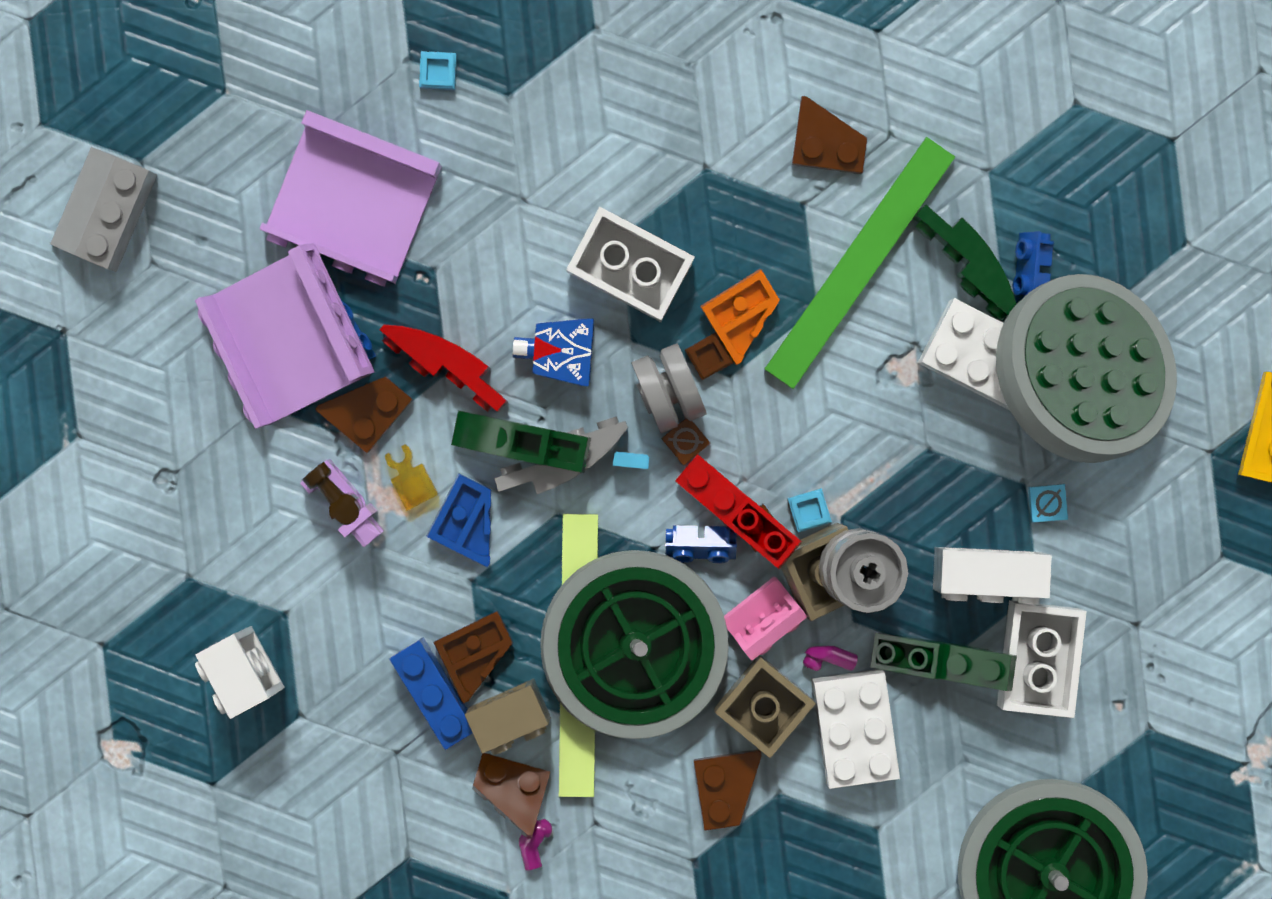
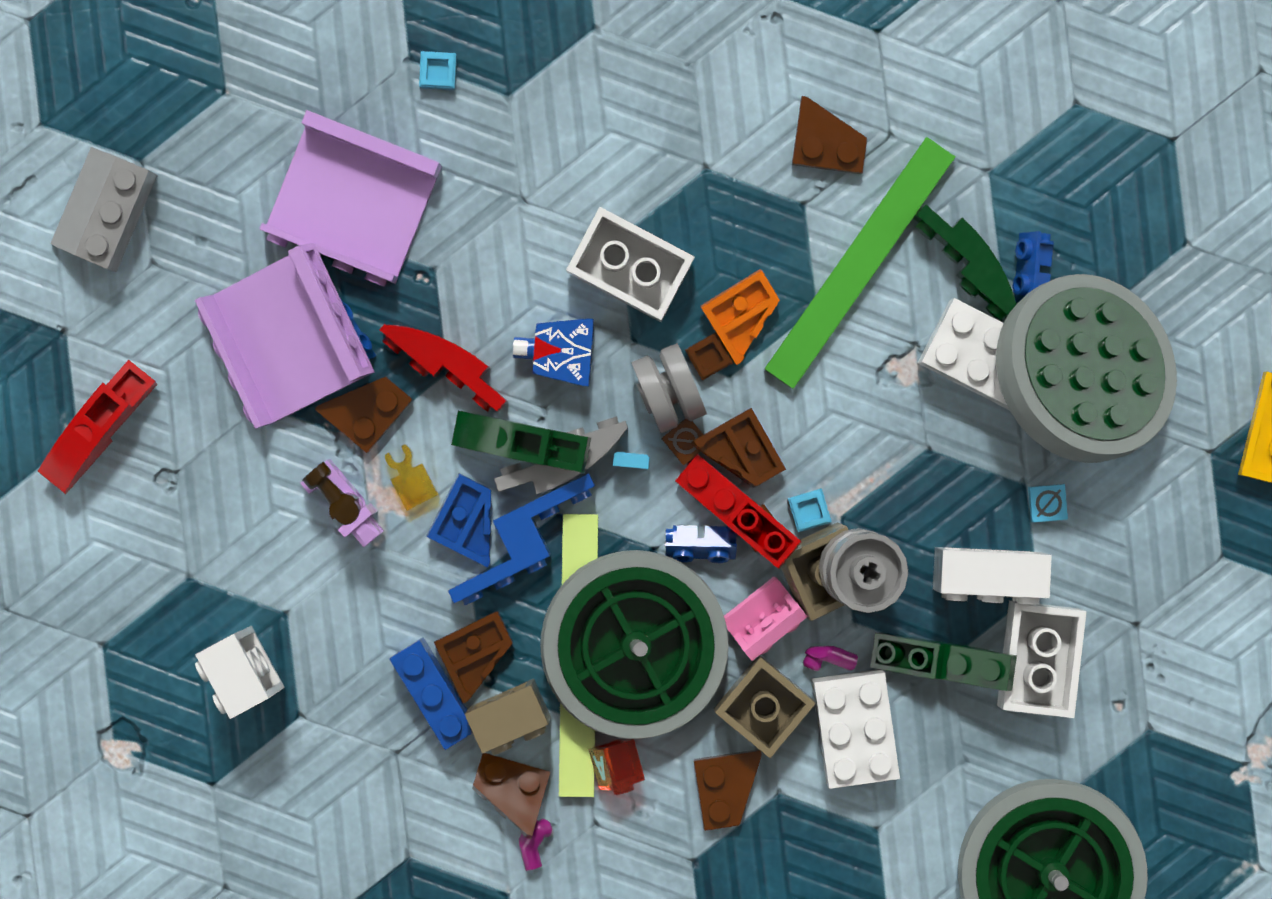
none -> red slope [38,360,157,494]
none -> blue bracket [448,473,596,605]
none -> clear red brick [589,739,645,795]
none -> reddish brown wing [691,408,786,488]

